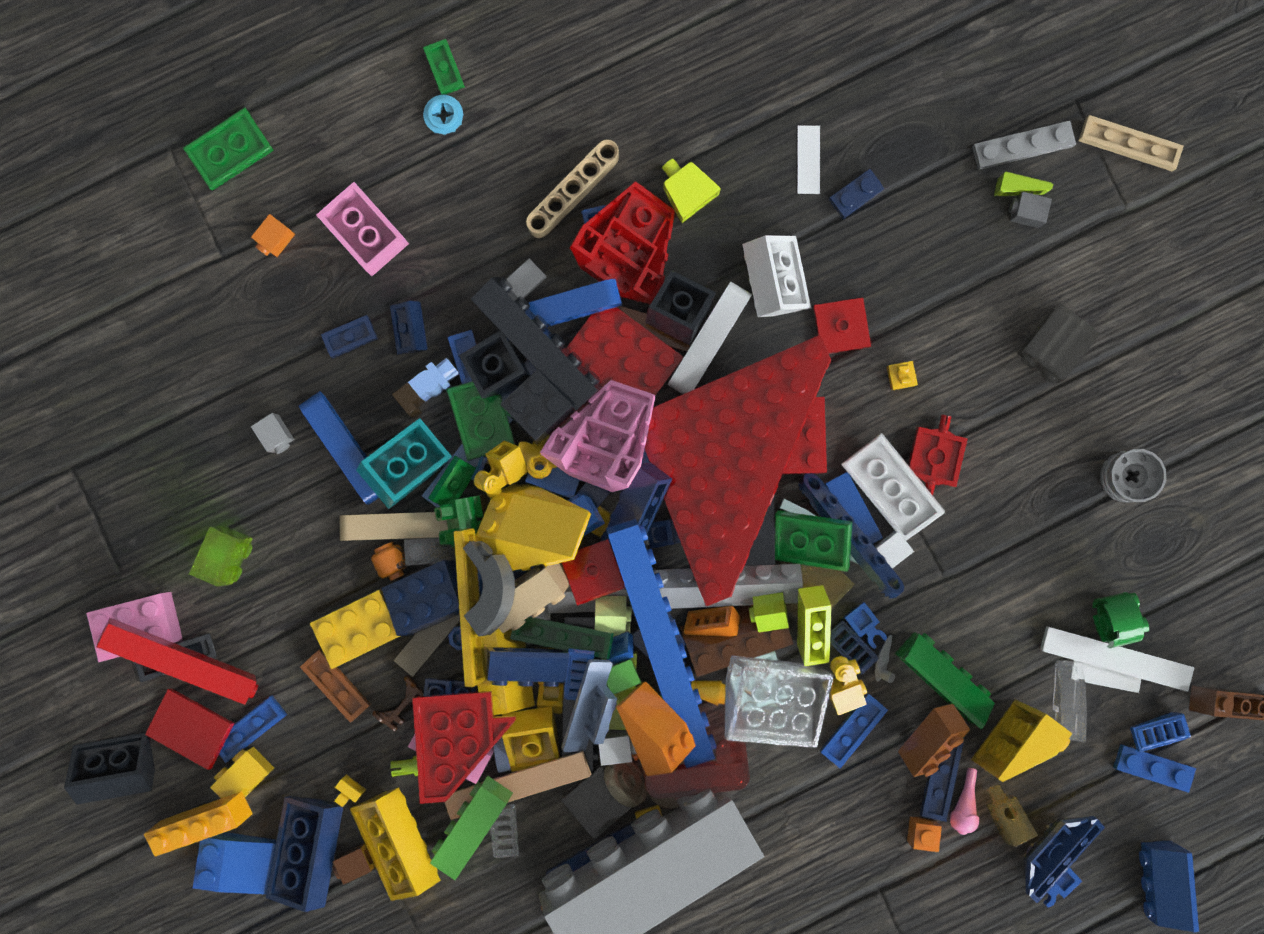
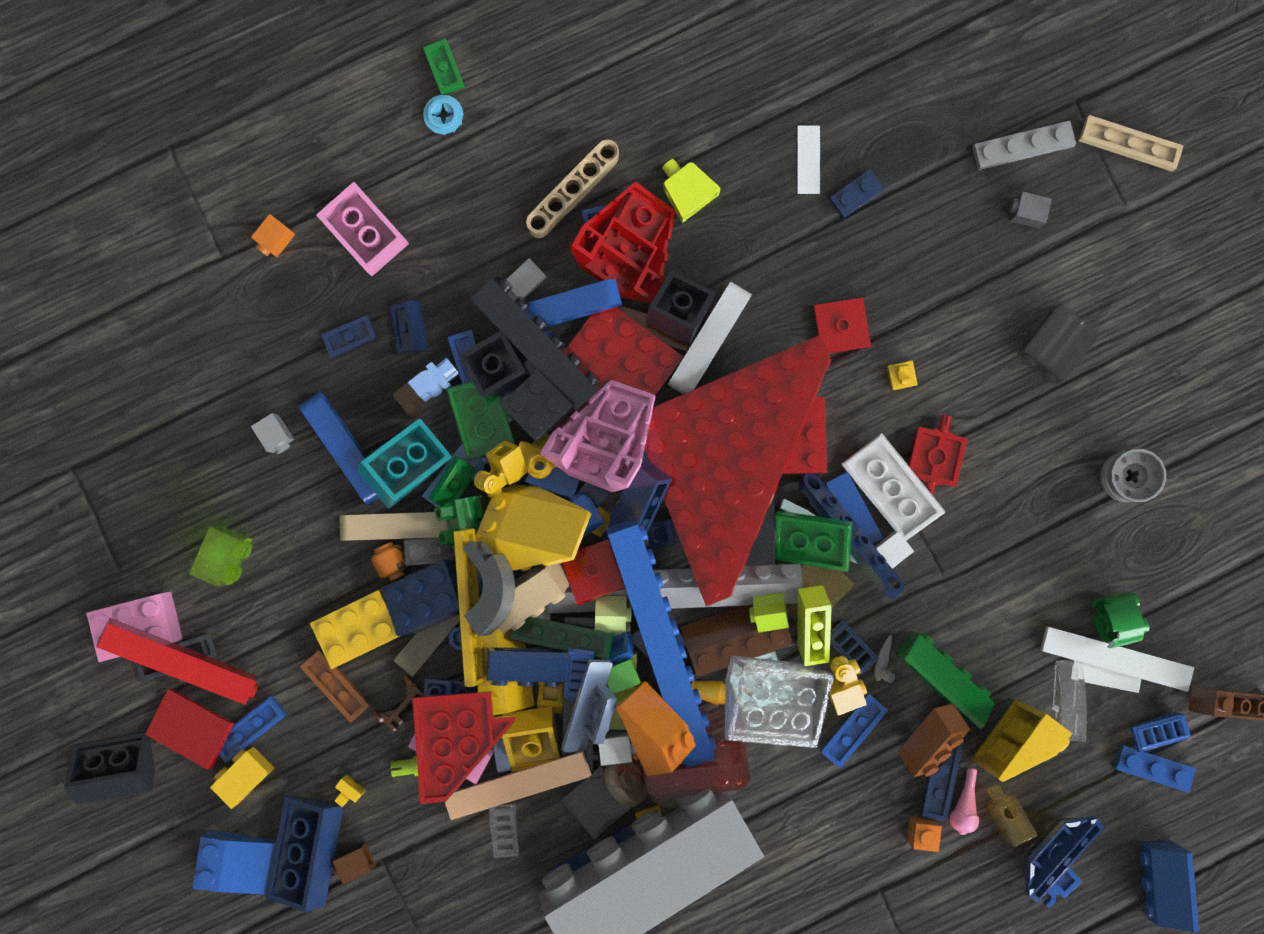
light orange brick [144,791,253,857] -> none
green tile [183,108,274,191] -> none
yellow slope [350,788,441,901] -> none
bright green brick [430,776,513,880] -> none
orange slope [684,605,740,637] -> none
white slope [742,235,811,317] -> none
blue plate [843,602,887,649] -> none
lime slope [994,172,1053,196] -> none

